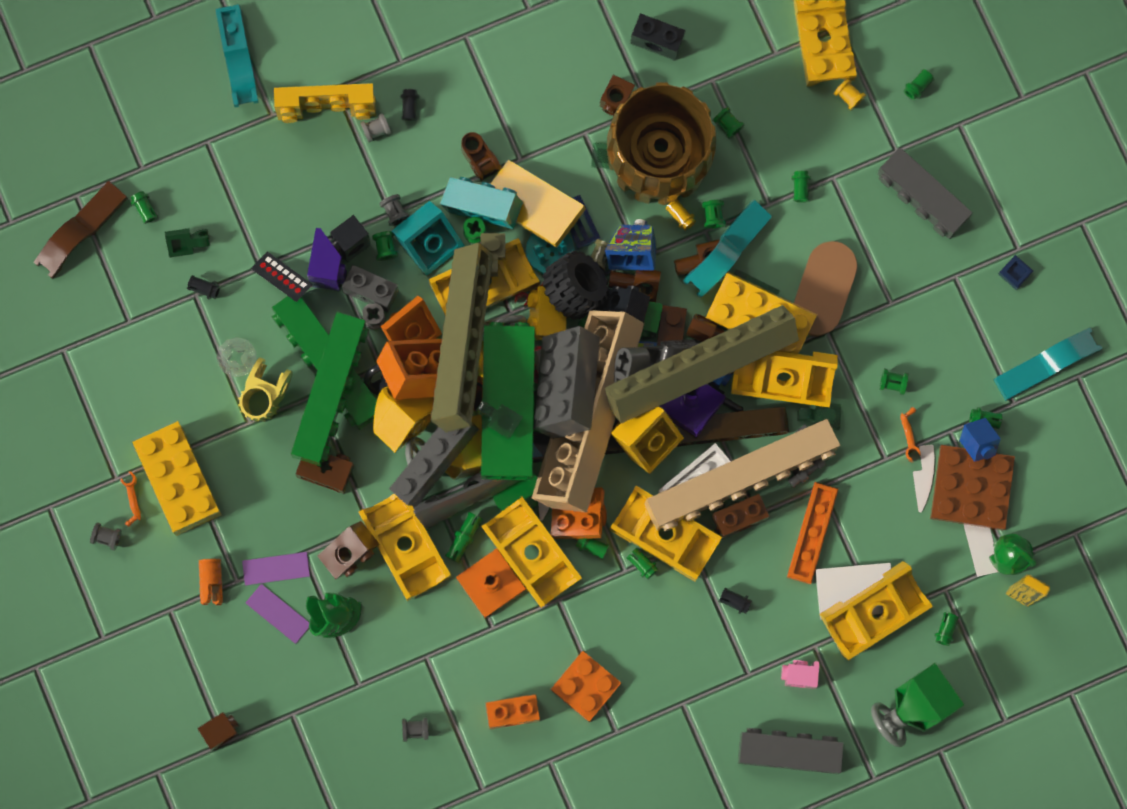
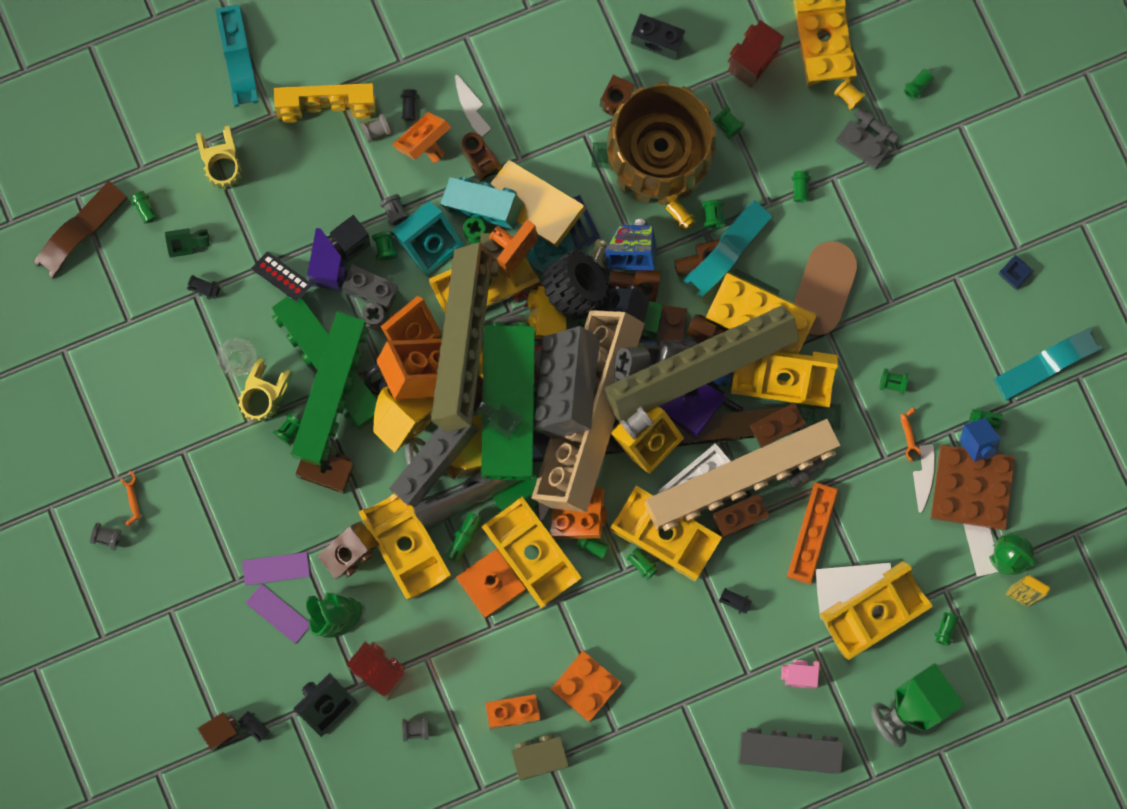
yellow brick [132,421,222,536] -> none
orange hinge [199,559,223,605] -> none
dark grey brick [877,147,973,239] -> none
none -> light yellow piece [196,125,242,190]
none -> black pin [238,711,270,743]
none -> green bush [273,413,301,446]
none -> black tile [293,673,357,737]
none -> clear red brick [346,641,407,701]
none -> orange tile [392,112,451,163]
none -> white sticker [455,75,491,137]
none -> orange tile [489,220,539,278]
none -> olive brick [511,734,568,781]
none -> light grey bush [620,407,654,440]
none -> clear red brick [728,20,784,88]
none -> reddish brown plate [750,403,806,448]
none -> dark grey plate [835,107,900,170]

